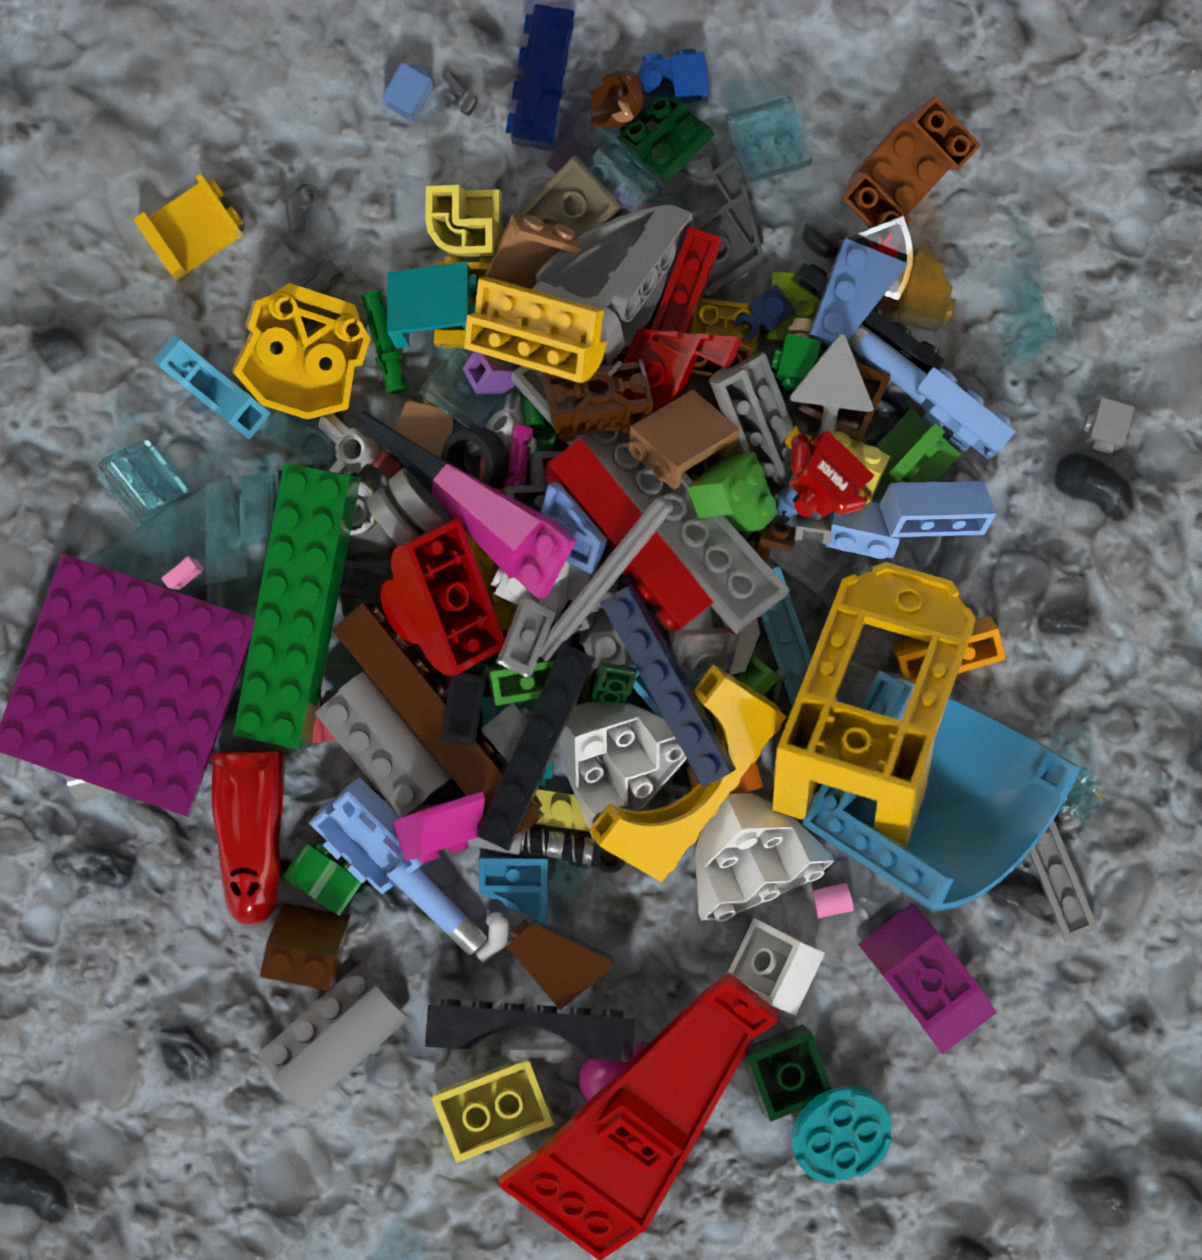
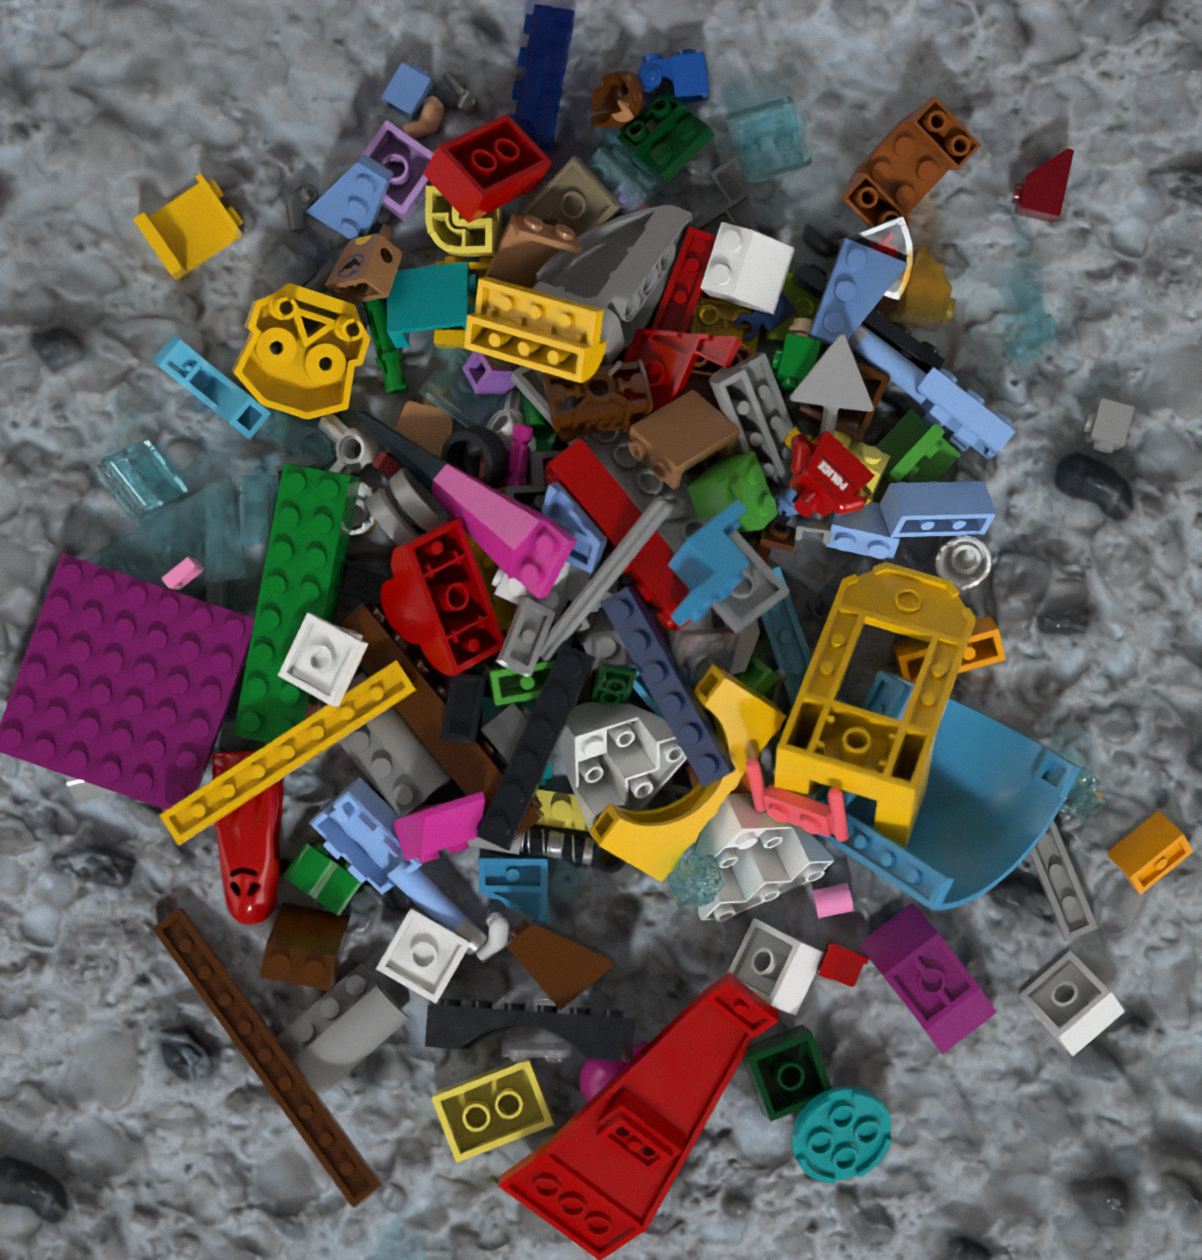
none -> reddish brown plate [153,908,384,1208]
none -> yellow plate [159,660,416,845]
none -> white bracket [278,612,368,707]
none -> medium blue wing [306,154,394,240]
none -> medium nougat torso [325,223,402,304]
none -> lavender brick [360,120,434,223]
none -> white bracket [376,908,471,1003]
none -> light nougat arm [402,96,444,139]
none -> red brick [423,114,552,223]
none -> clear light blue brick [667,854,725,909]
none -> dark azure bracket [668,500,751,627]
none -> white slope [700,222,795,314]
none -> coral plate [746,758,849,841]
none -> red panel [816,940,869,987]
none -> white hair [935,535,992,590]
none -> dark red slope [1011,149,1074,223]
none -> white slope [1019,951,1125,1056]
none -> light orange panel [1107,811,1193,895]

